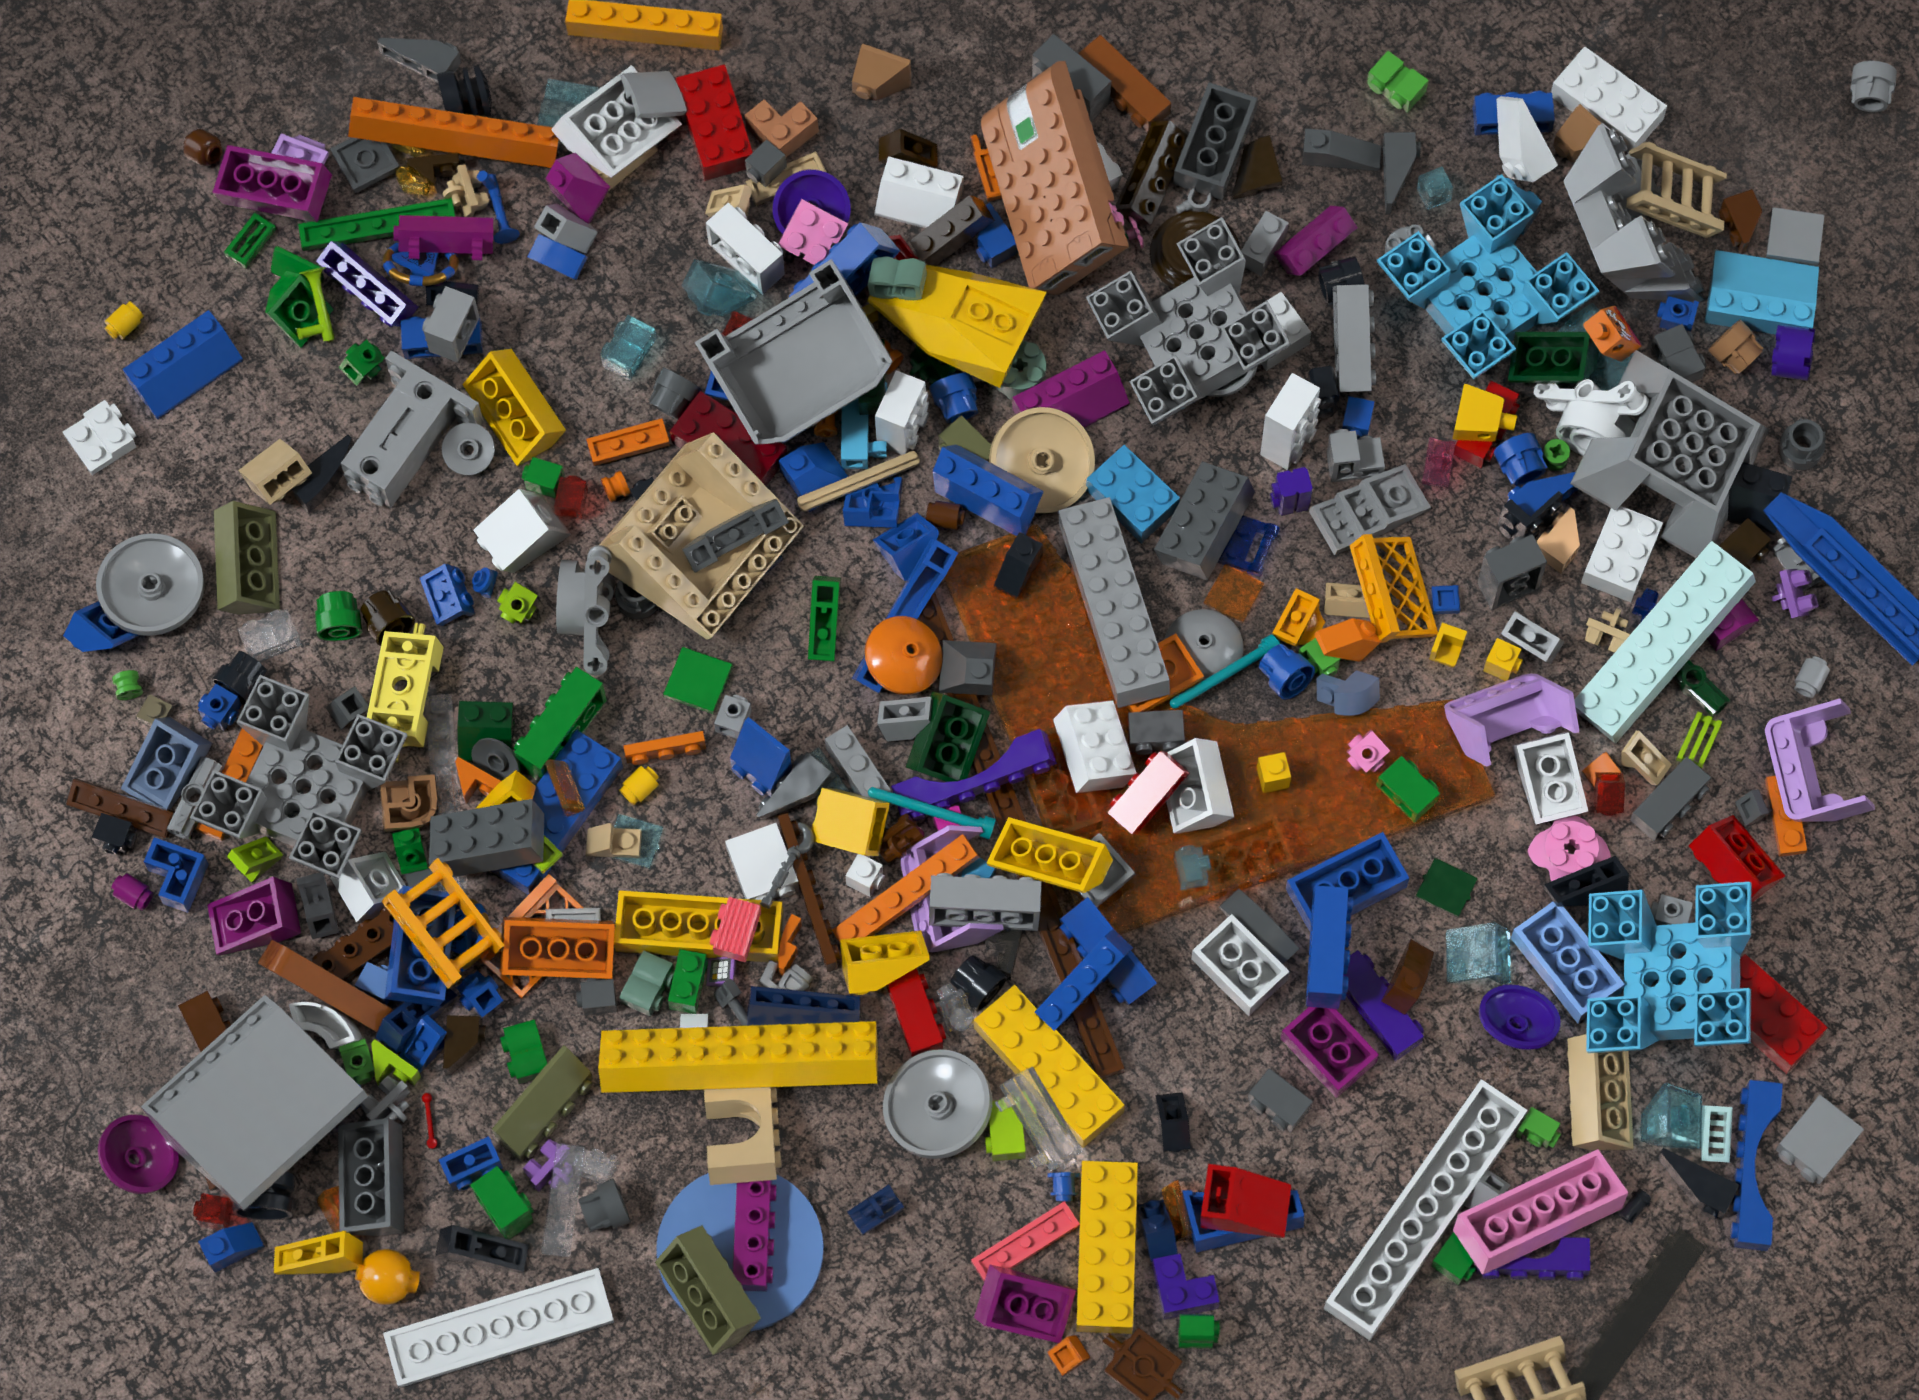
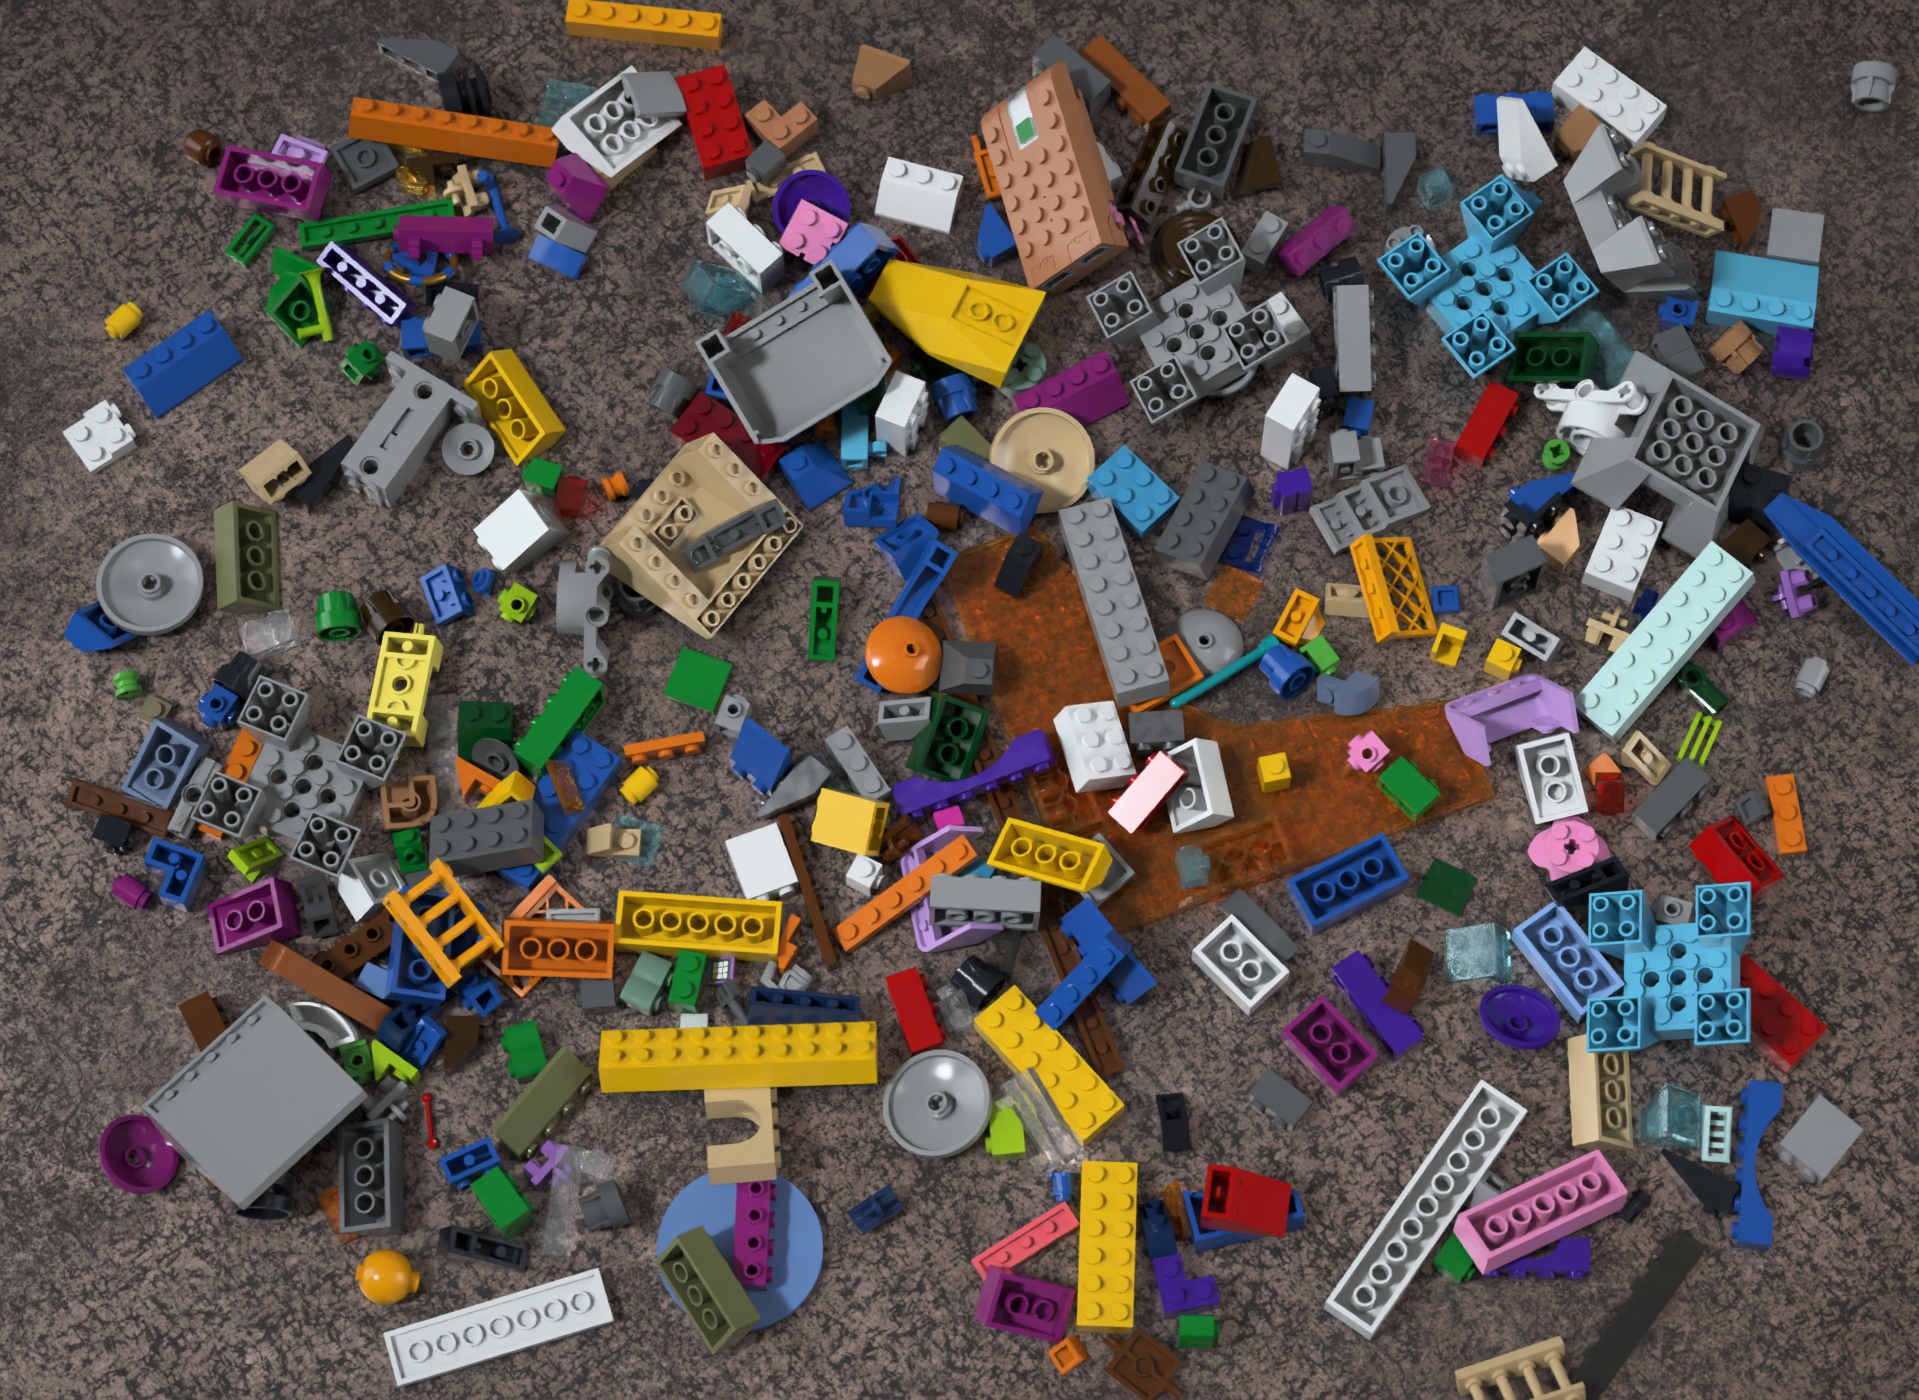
clear red brick [193,1193,232,1231] -> none
blue slope [198,1222,265,1272] -> none
yellow slope [274,1231,363,1275] -> none
dark grey brick [326,686,369,730] -> none
orange plate [586,418,670,466] -> none
clear light blue brick [600,315,657,381] -> none
coral brick [710,897,761,963] -> none
dark grey piece [760,822,814,909] -> none
tan axle [797,451,920,512] -> none
yellow slope [840,930,929,995] -> none
sand green brick [868,256,927,300] -> none
teal piece [868,787,996,839] -> none
dark brown slope [879,129,938,168] -> none
dark brown brick [909,195,995,266] -> none
blue brick [1306,885,1353,1009] -> none
orange slope [1314,618,1381,662] -> none
bright green brick [1367,51,1429,113] -> none
yellow torso [1452,384,1517,442] -> none
blue piece [1494,433,1547,486] -> none
bright green brick [1515,1107,1561,1148] -> none
orange torso [1583,306,1642,362] -> none
lavender windscreen [1765,699,1875,822] -> none

